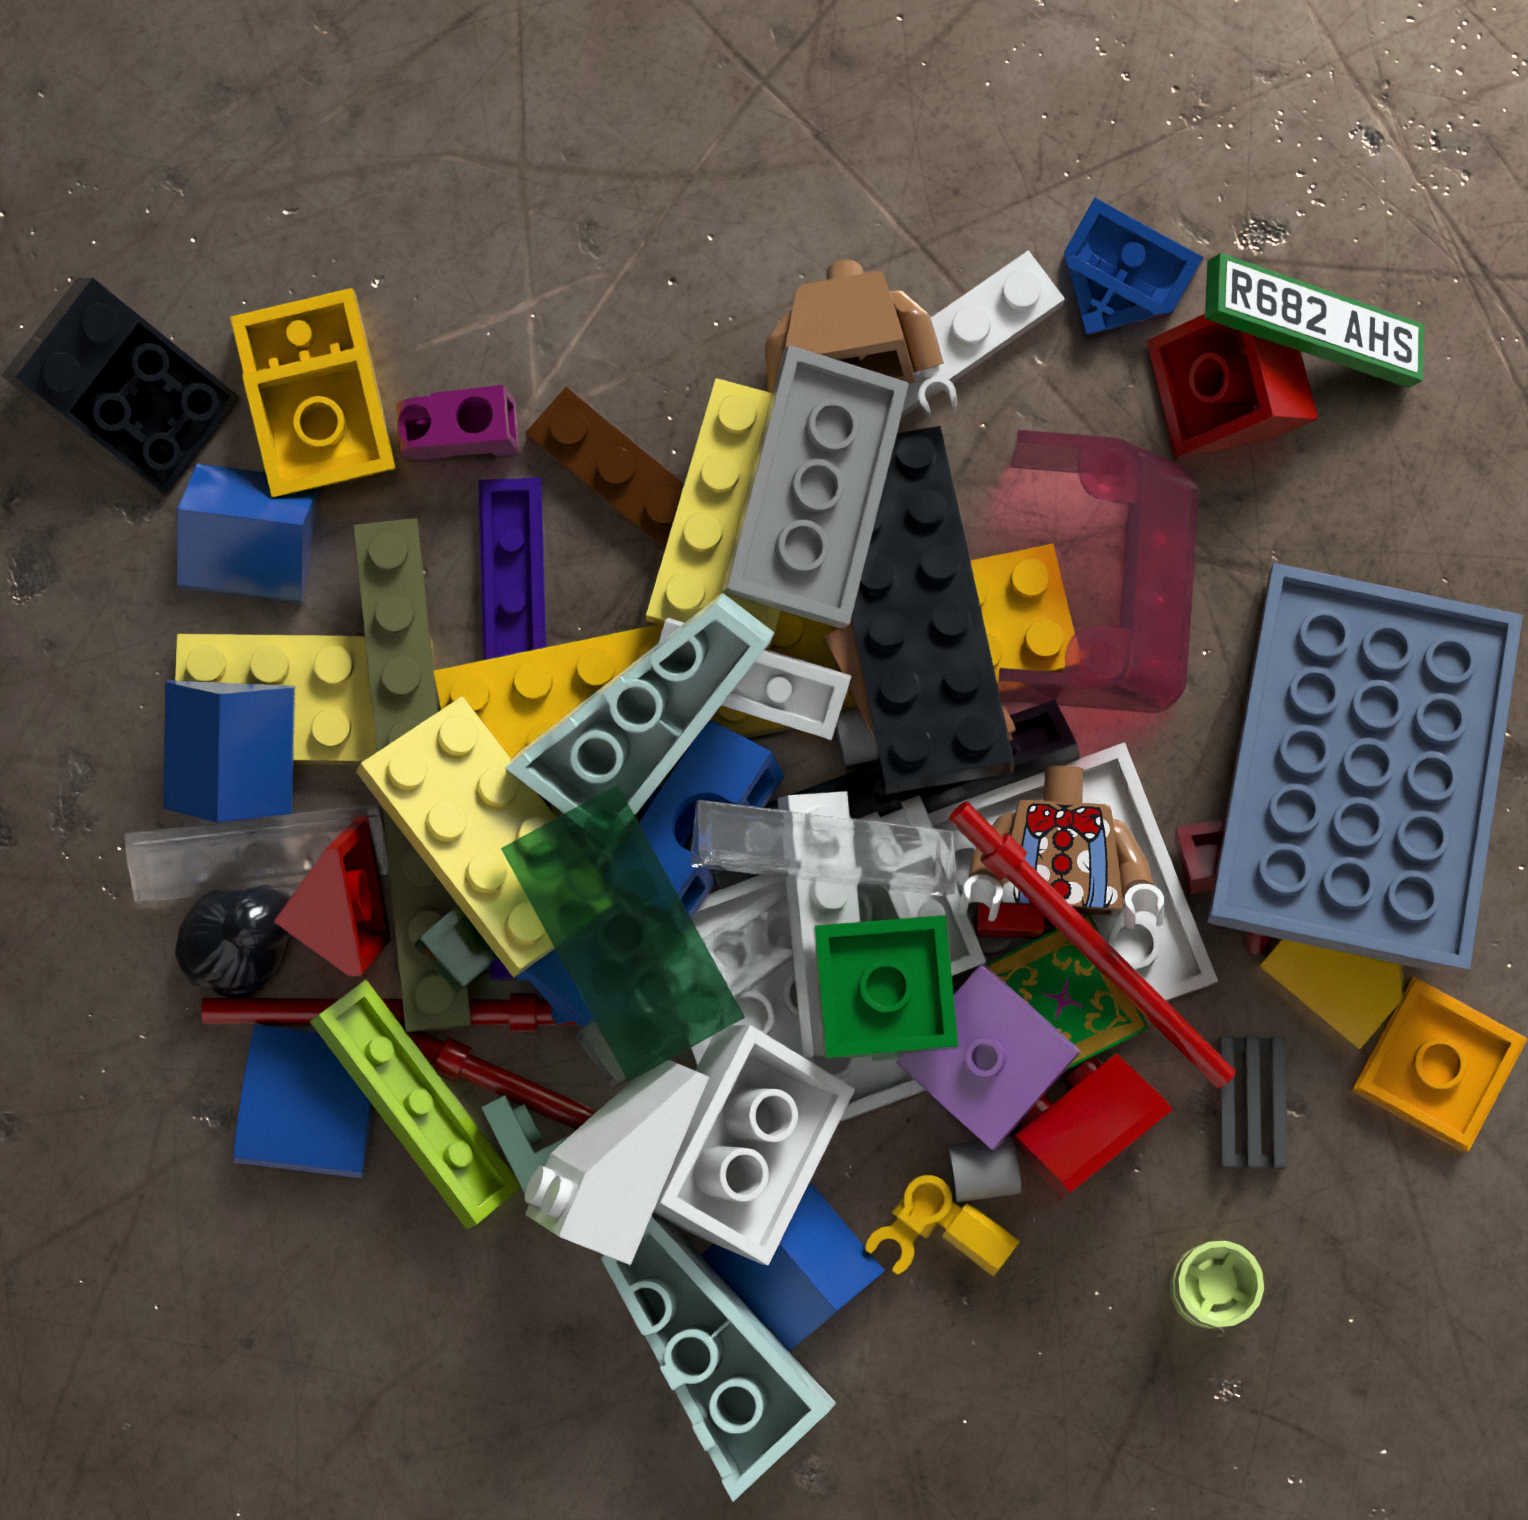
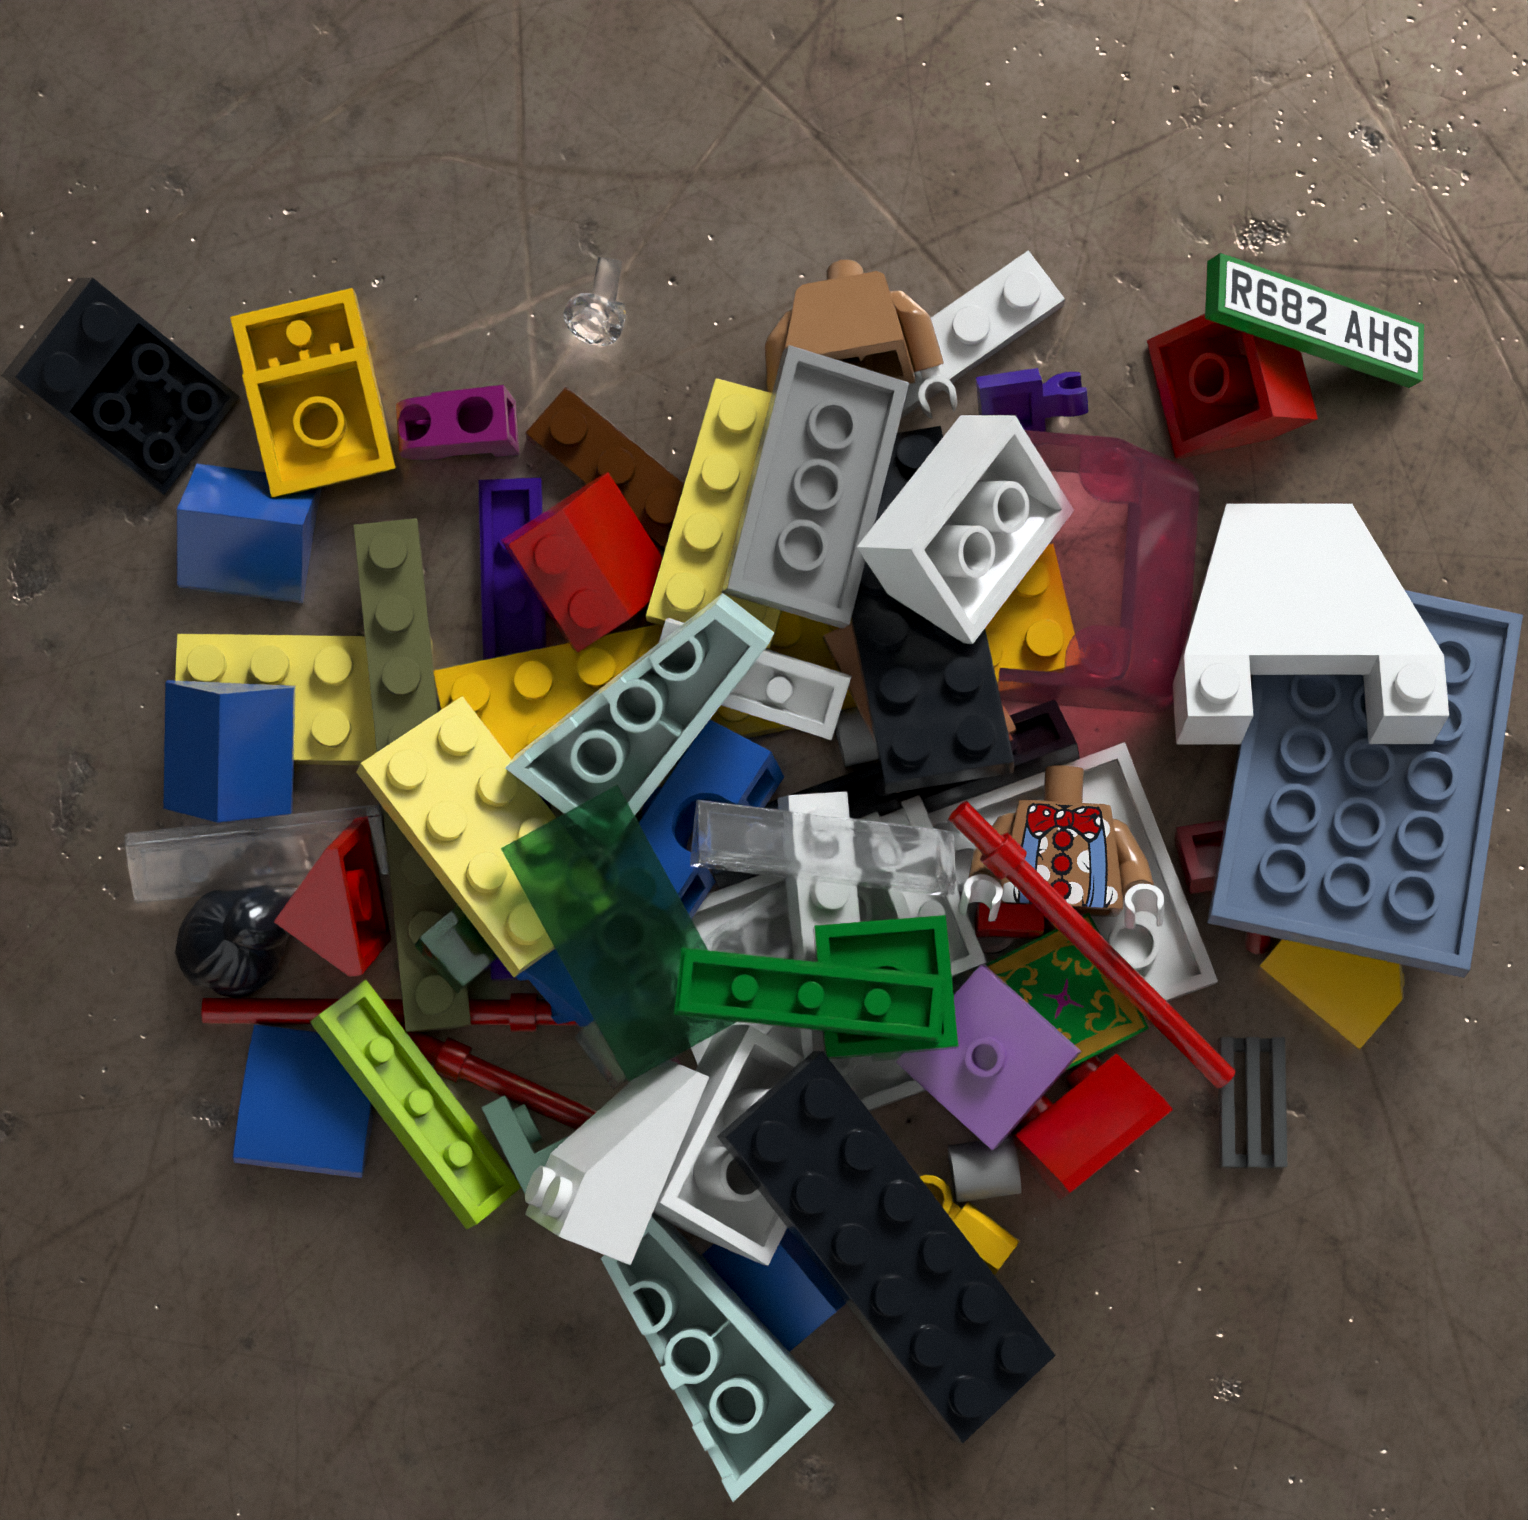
blue slope [1064,197,1204,335] -> none
yellowish green wheel [1169,1240,1264,1329] -> none
light orange tile [1350,976,1528,1153] -> none
none -> red slope [501,472,663,653]
none -> clear plate [563,257,626,346]
none -> green tile [674,948,947,1043]
none -> black plate [717,1051,1056,1443]
none -> white slope [857,415,1074,644]
none -> dark purple plate [976,368,1088,437]
none -> white wedge [1173,504,1449,744]

